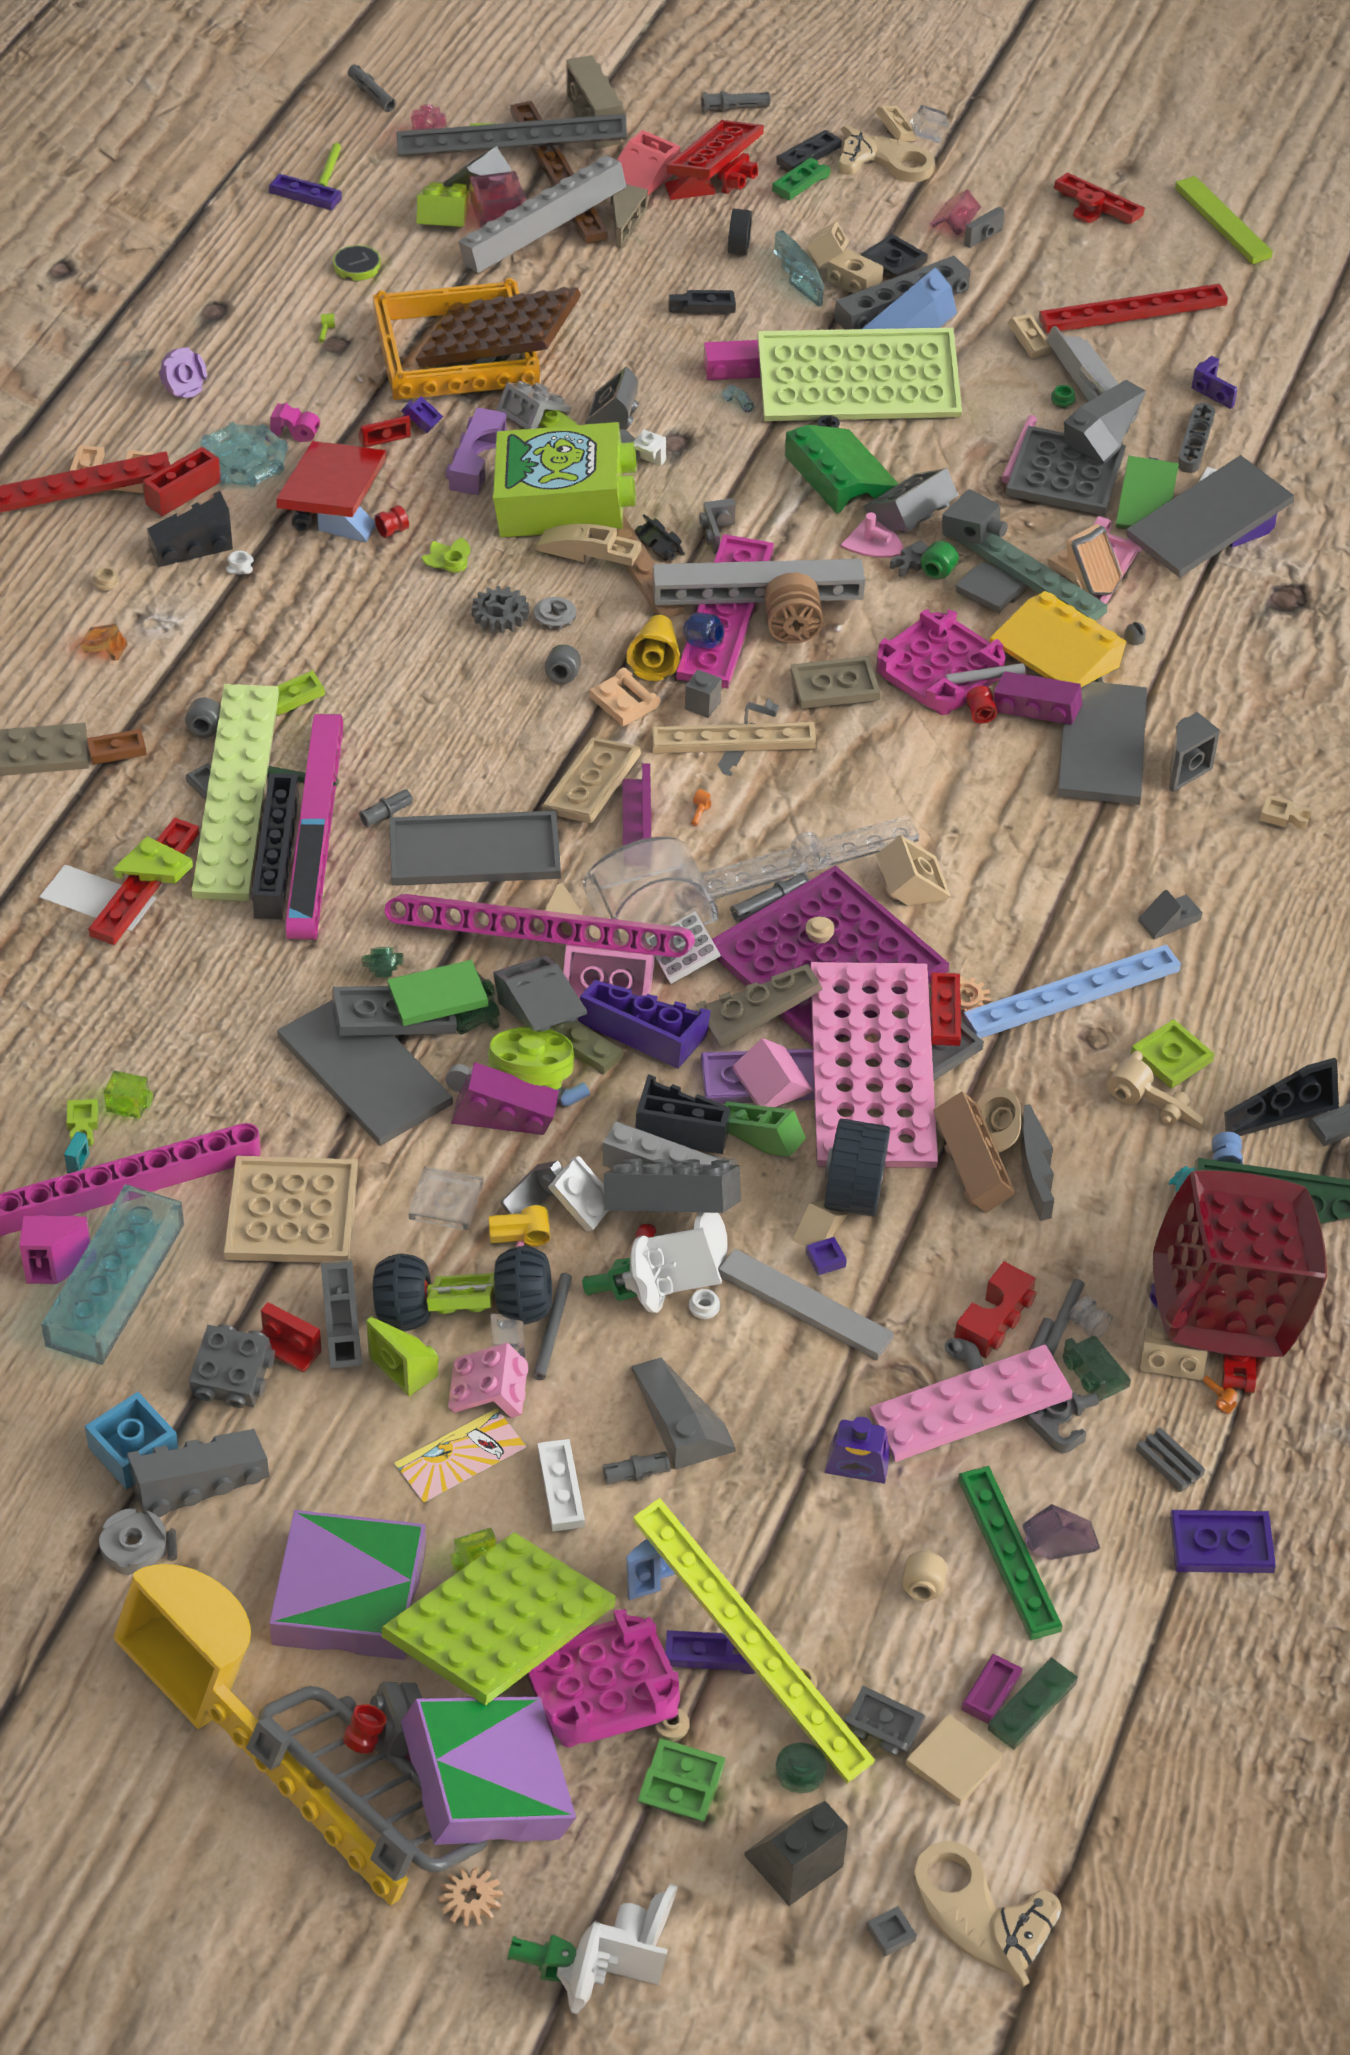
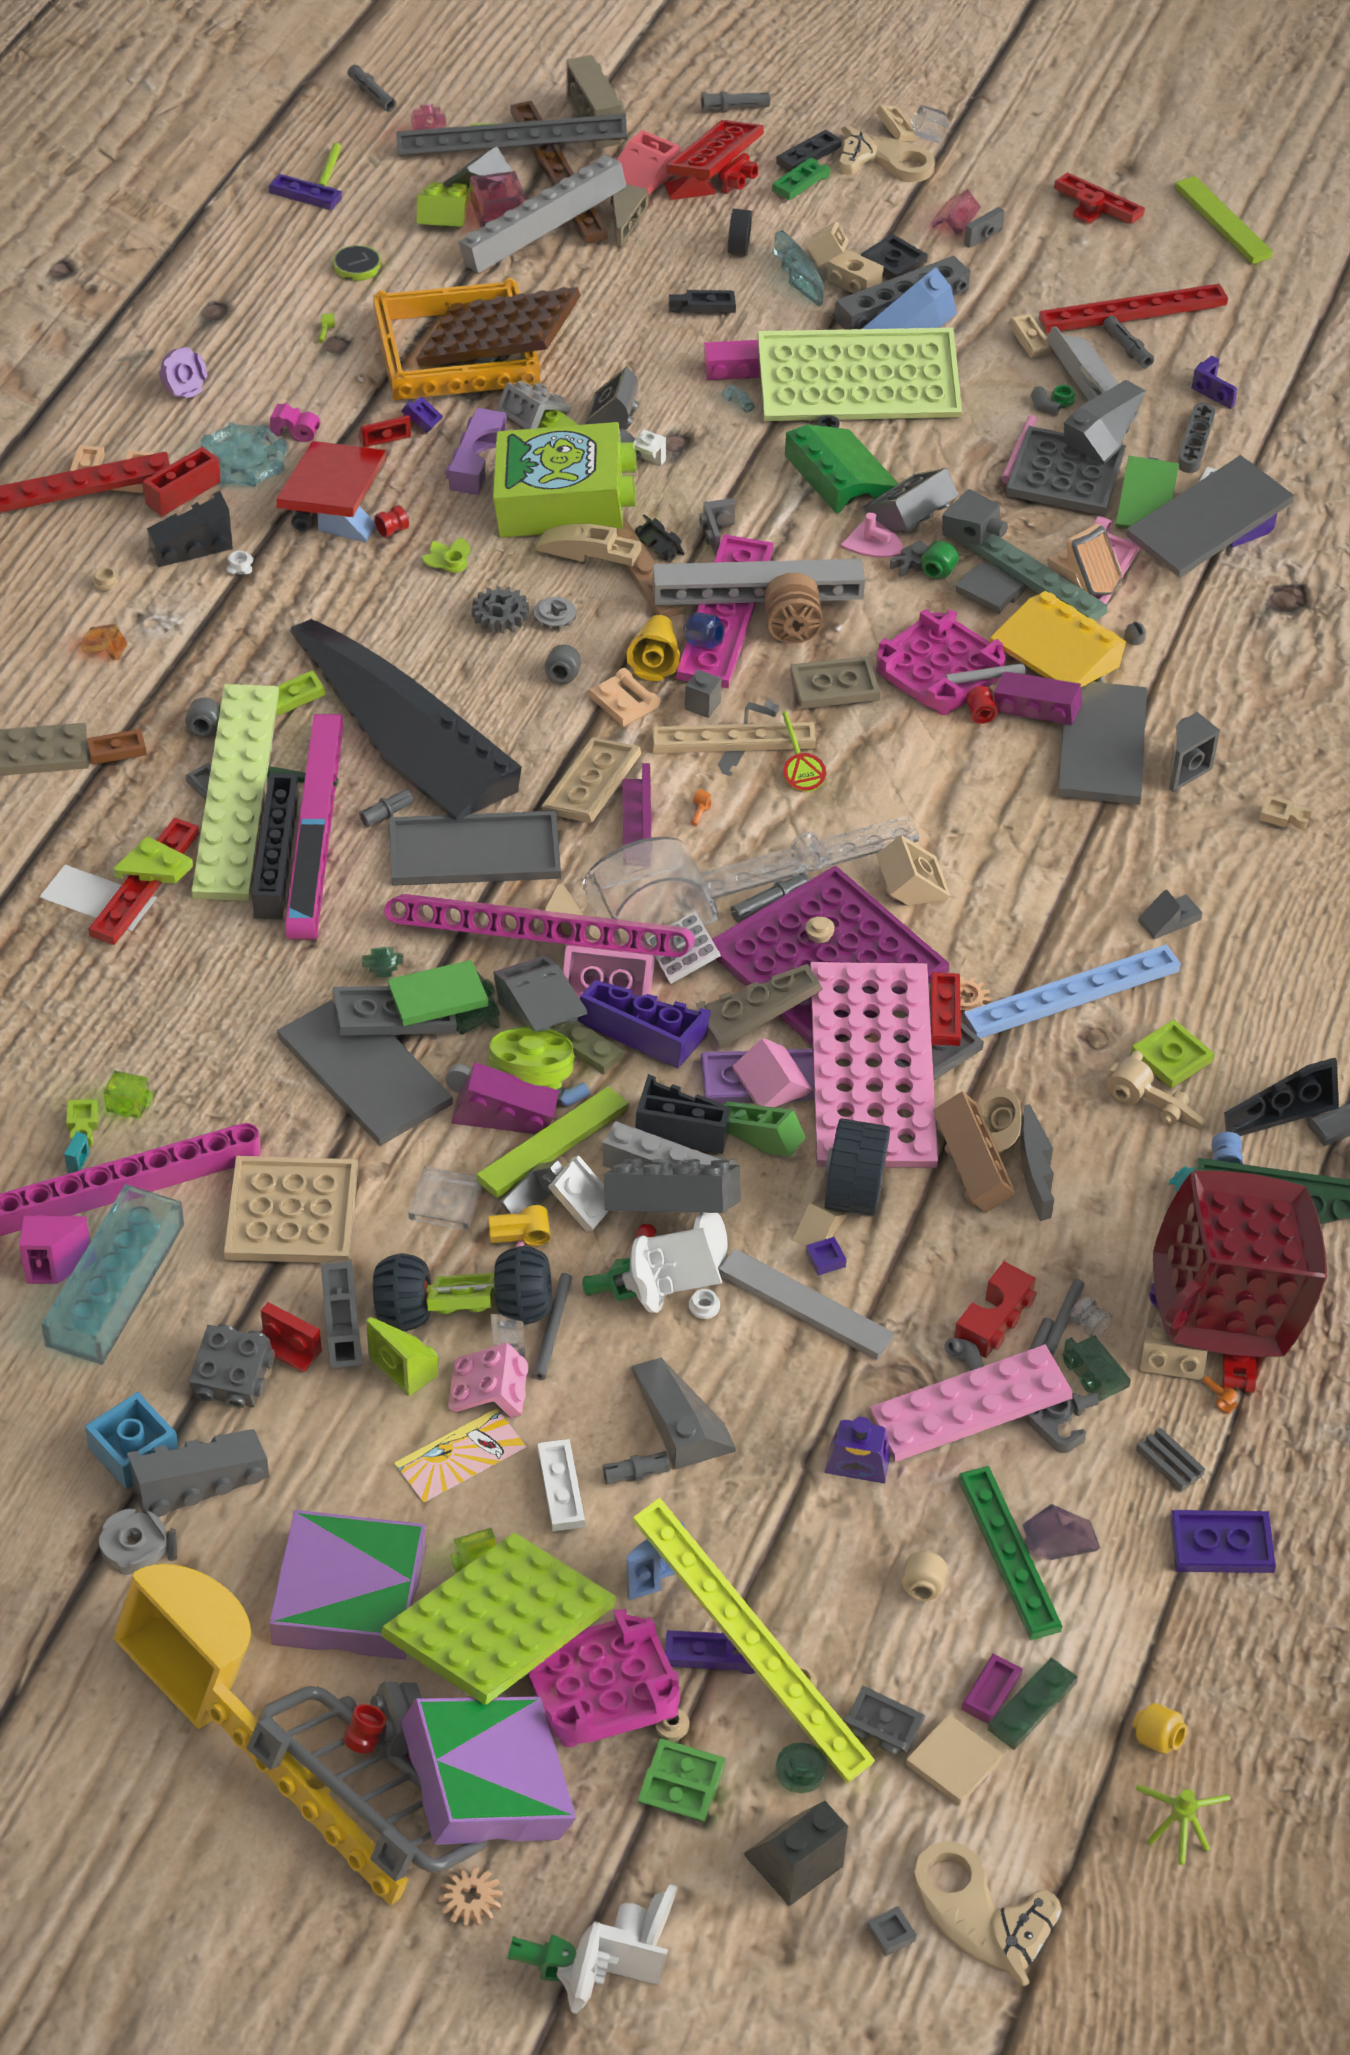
none -> black wedge [291,619,522,821]
none -> lime tile [476,1086,629,1198]
none -> piece [782,711,827,792]
none -> dark grey arm [1031,386,1061,416]
none -> dark grey pin [1103,316,1154,368]
none -> yellow head [1133,1703,1187,1754]
none -> lime plant [1136,1785,1230,1865]

